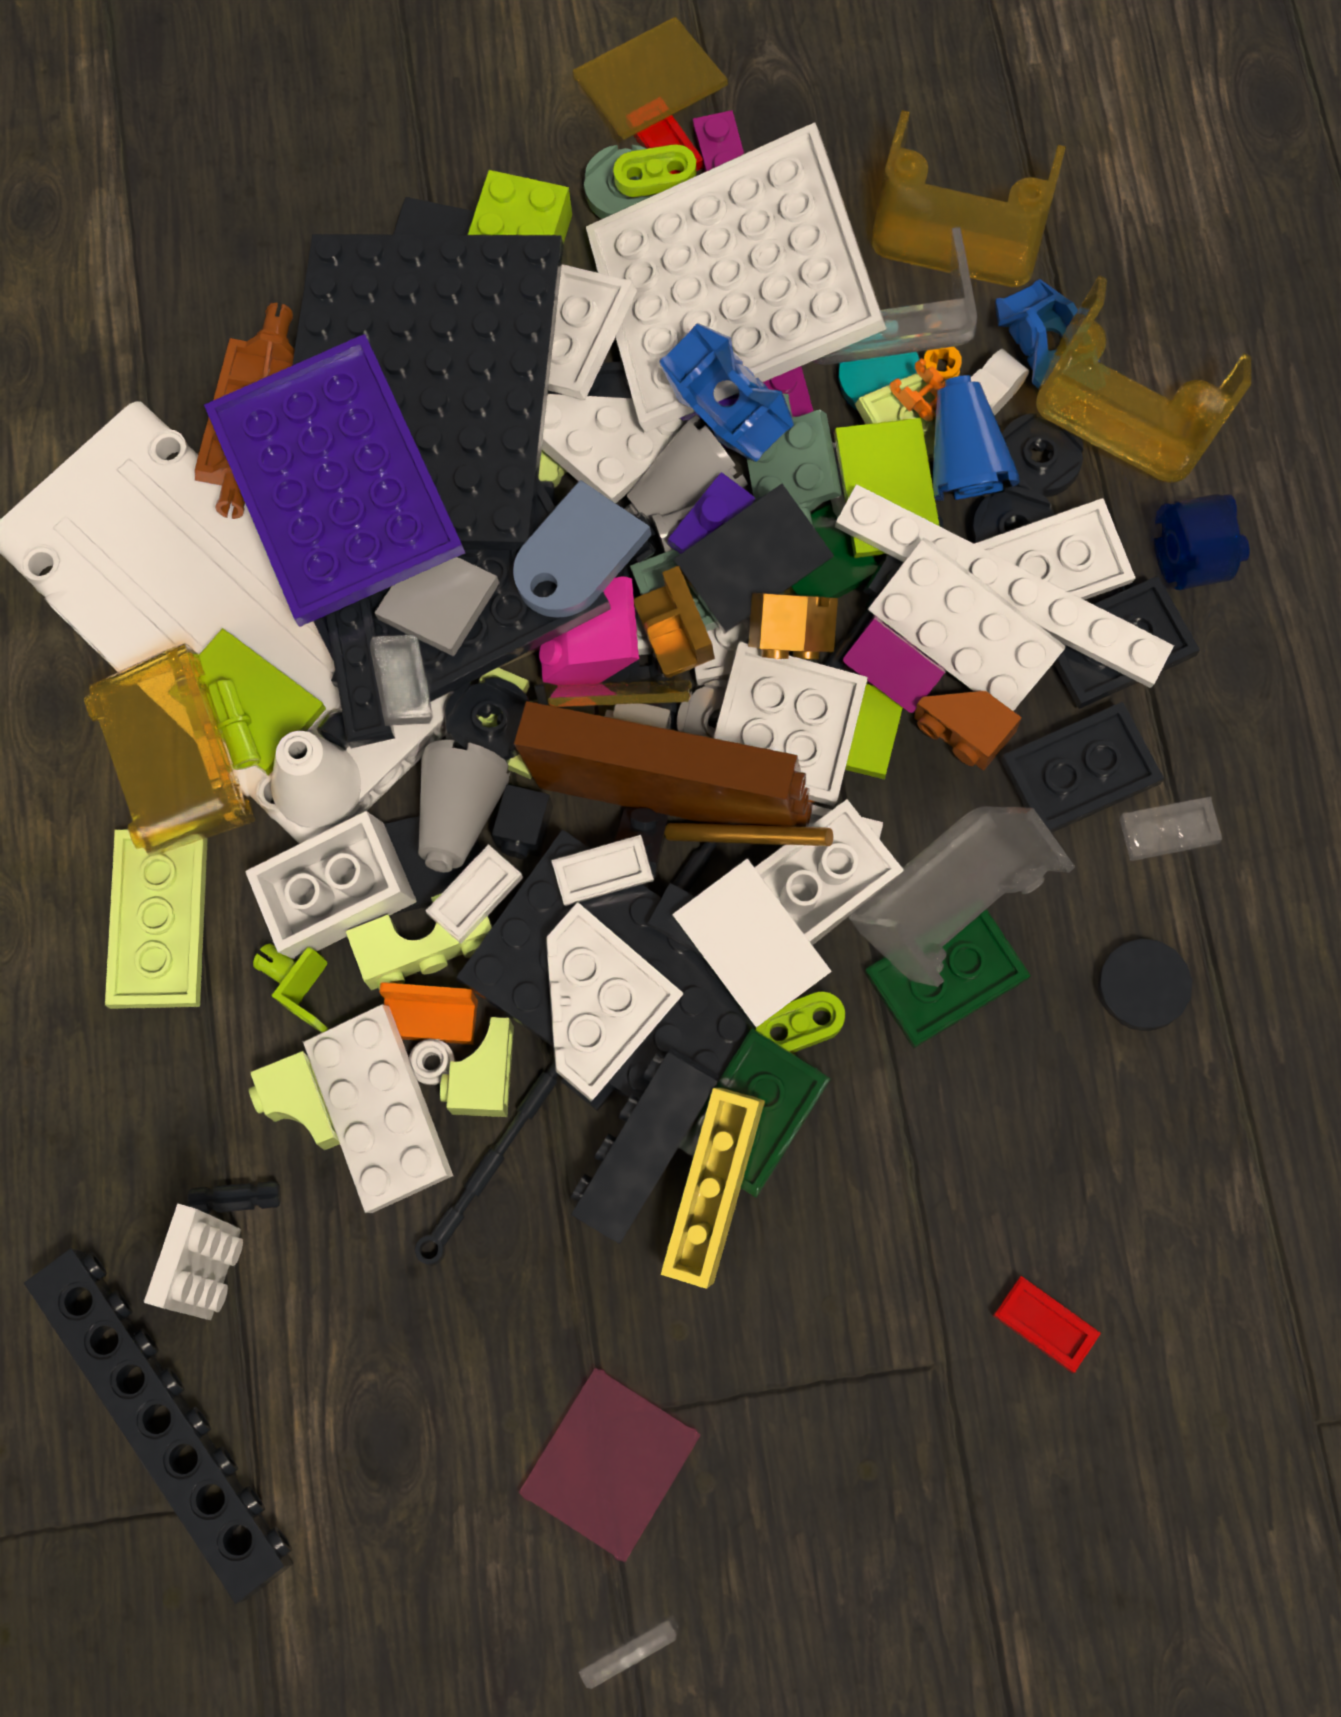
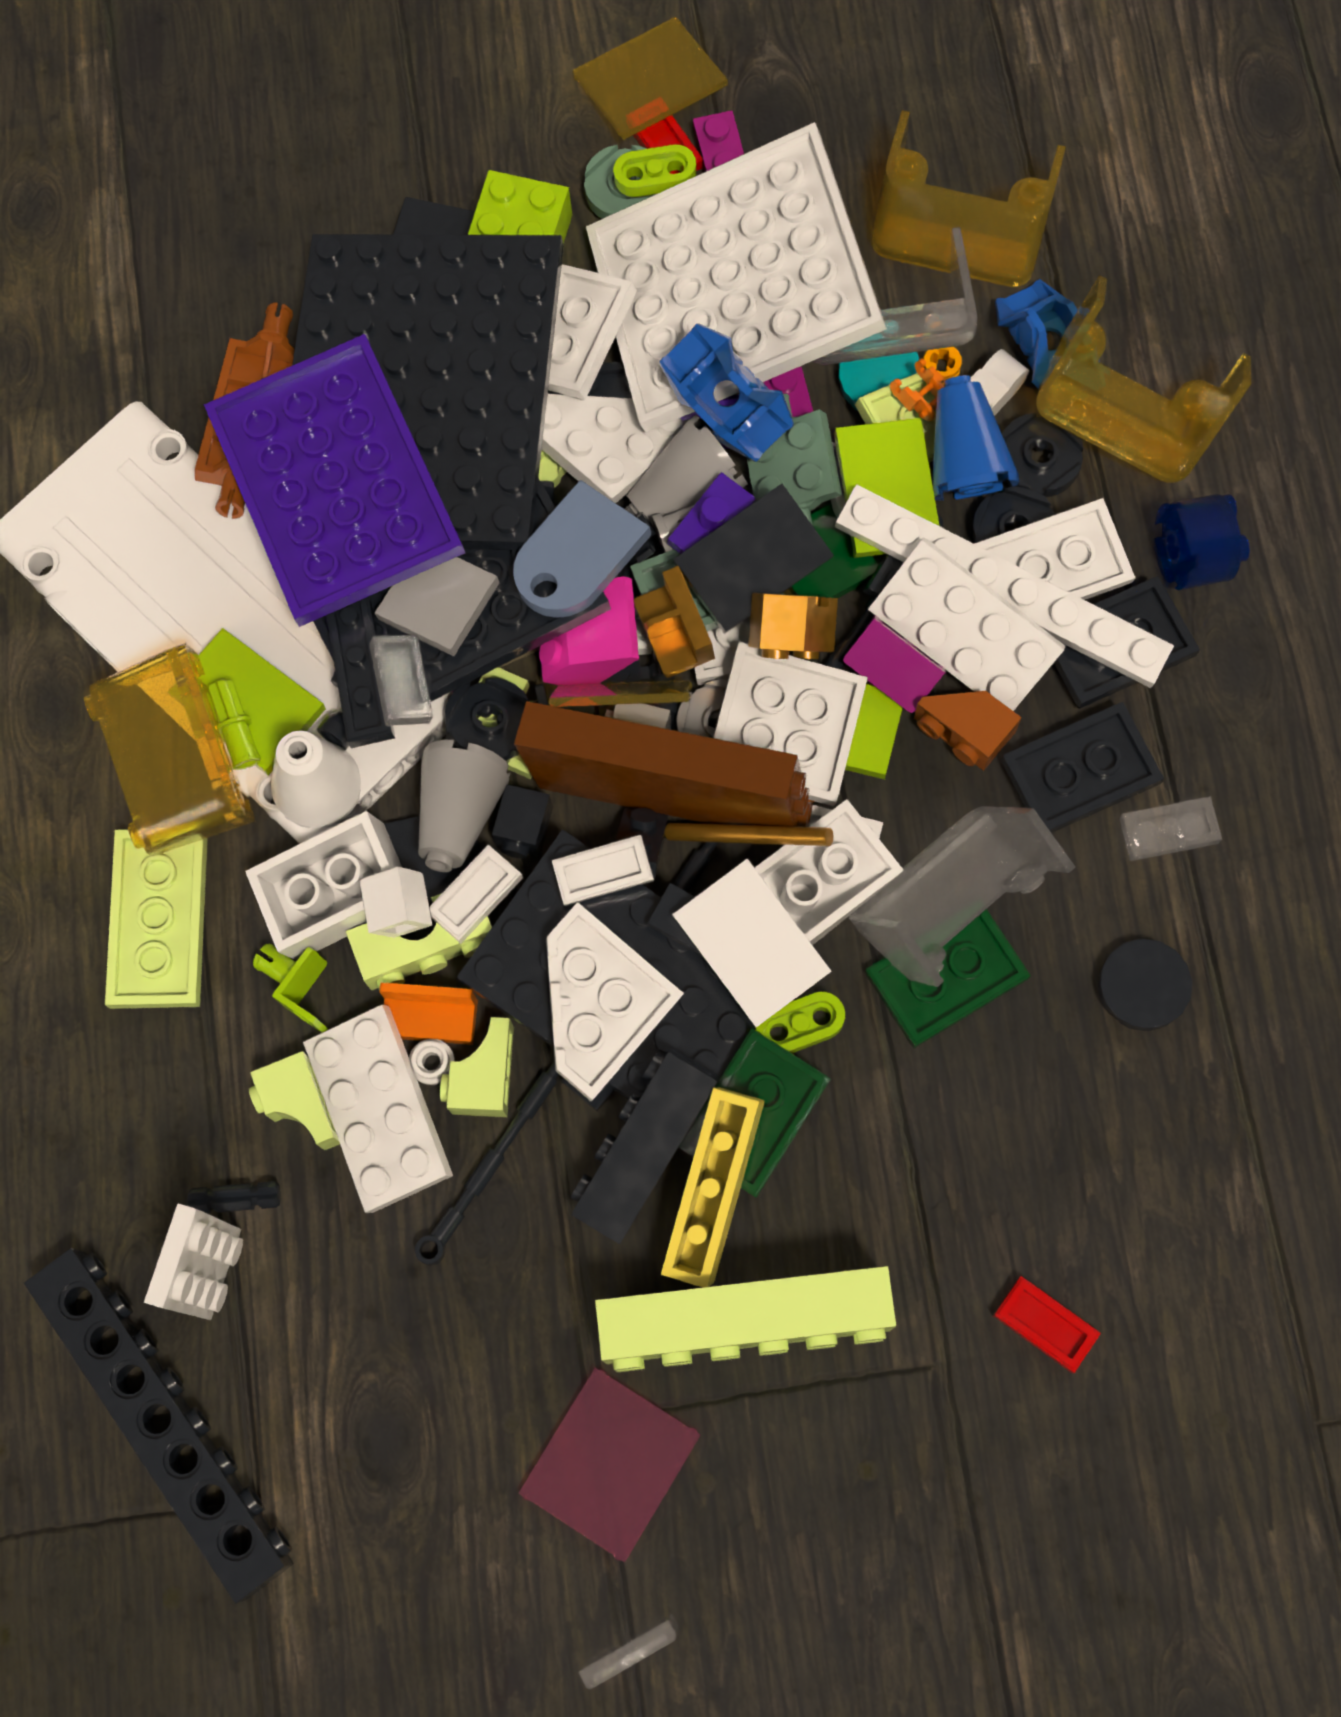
none -> white panel [360,867,432,938]
none -> yellowish green brick [595,1266,896,1372]

